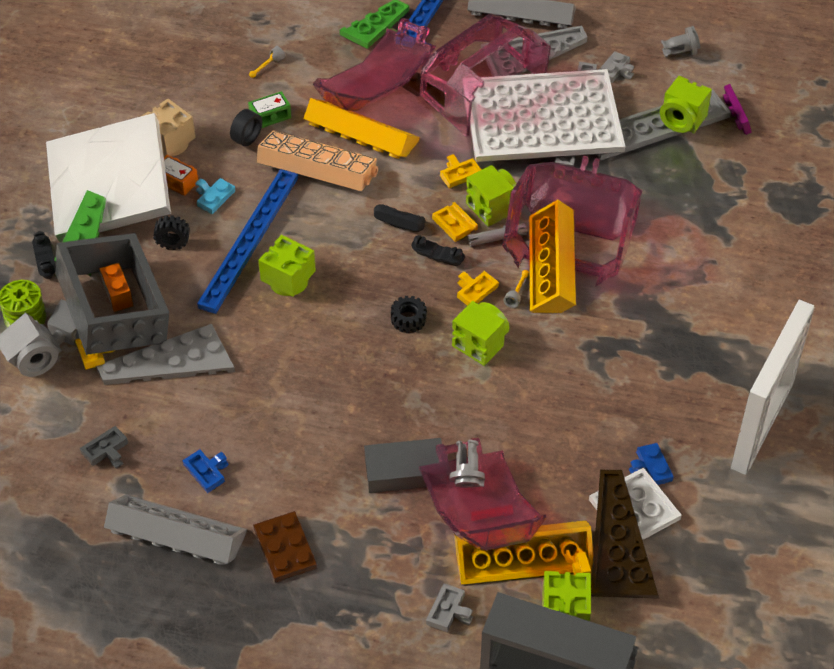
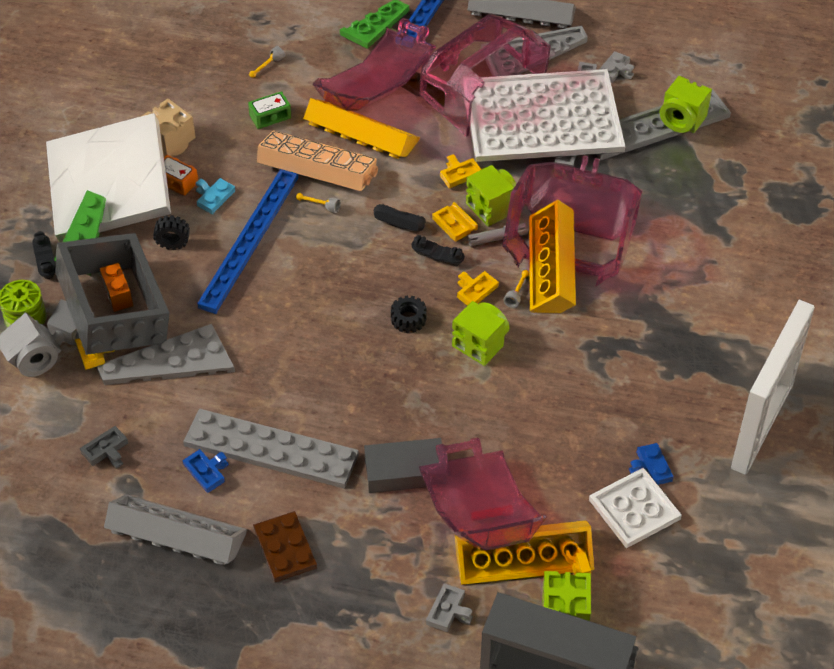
black tyre [230,109,263,146] -> none
lime piece [258,235,316,297] -> none
light grey piece [450,440,485,488] -> none
dark brown wing [591,469,660,599] -> none
light grey piece [661,26,700,57] -> none
magenta tile [723,84,752,135] -> none
none -> light grey plate [183,409,359,489]
none -> hinge [296,193,341,213]

